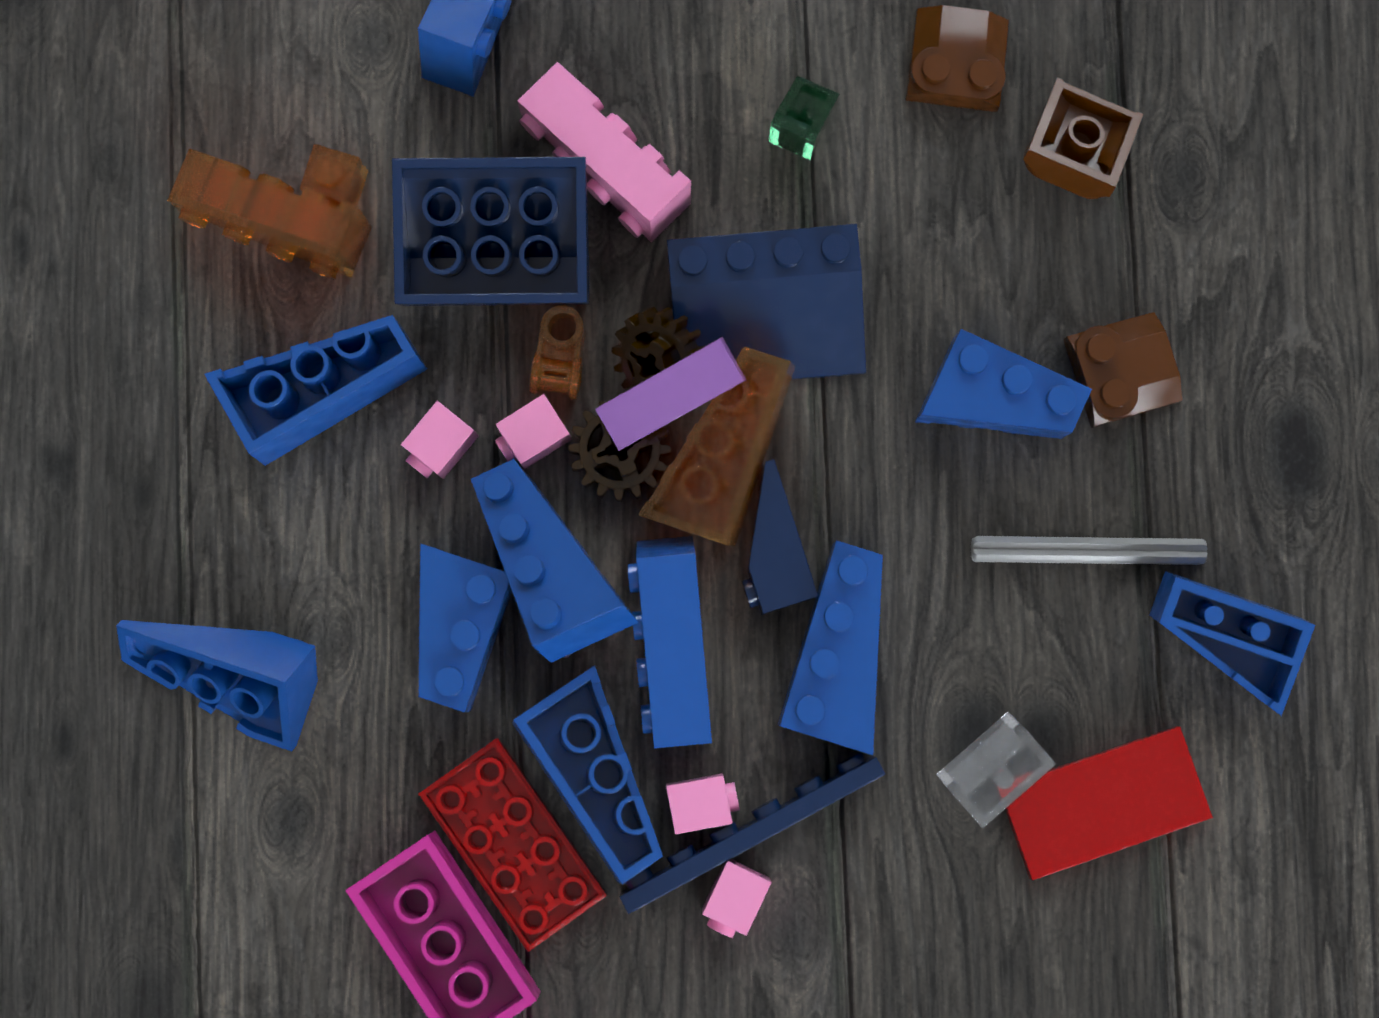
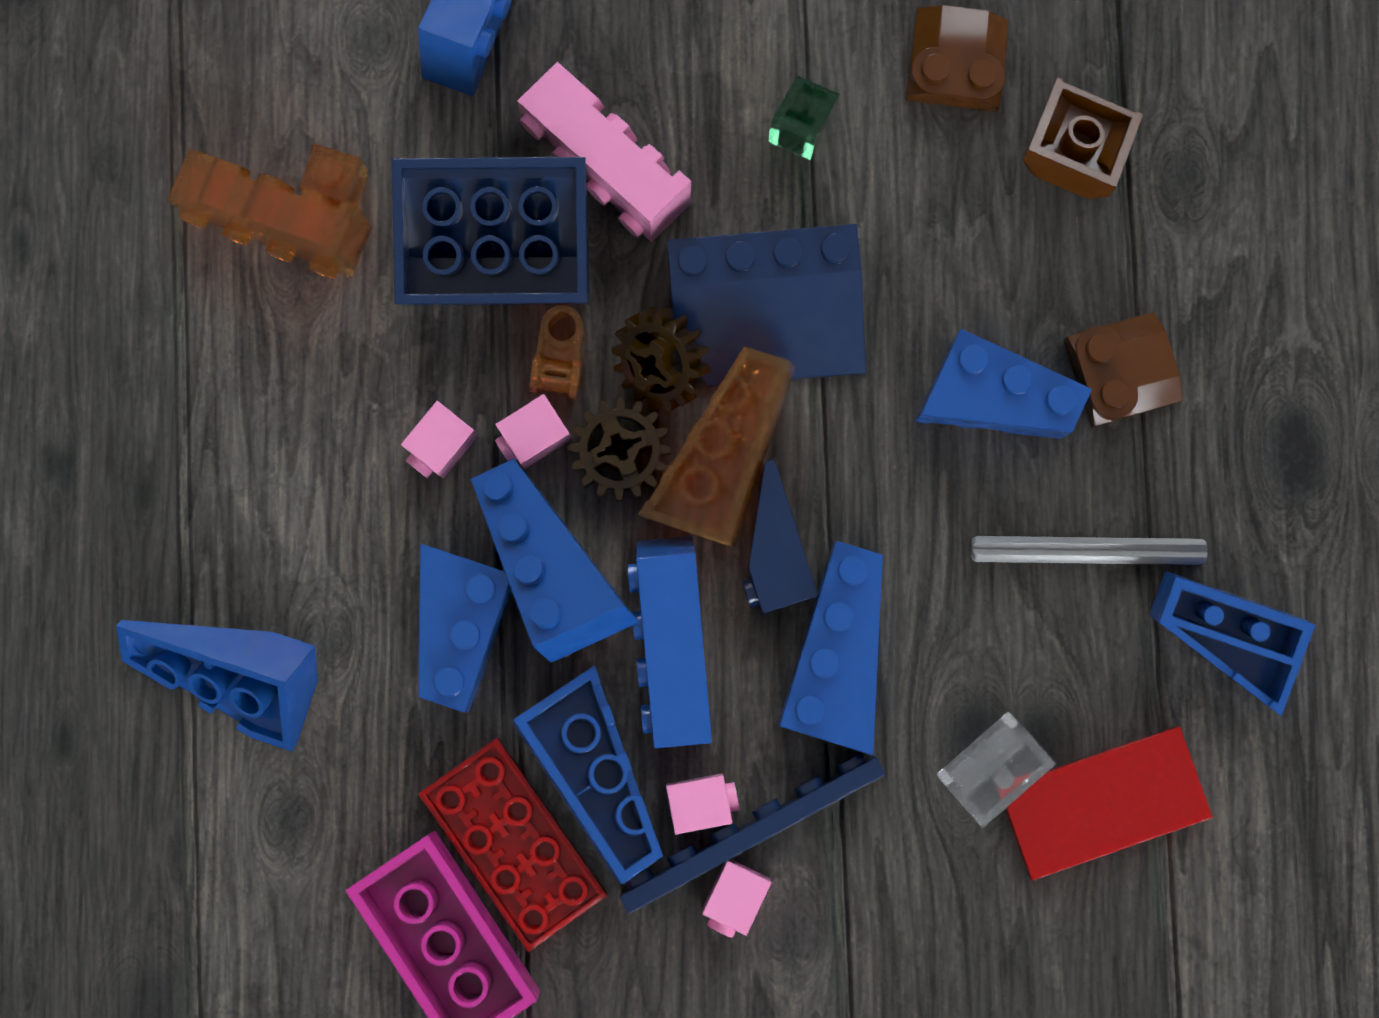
blue wedge [204,315,427,466] -> none
medium lavender tile [595,337,746,451] -> none

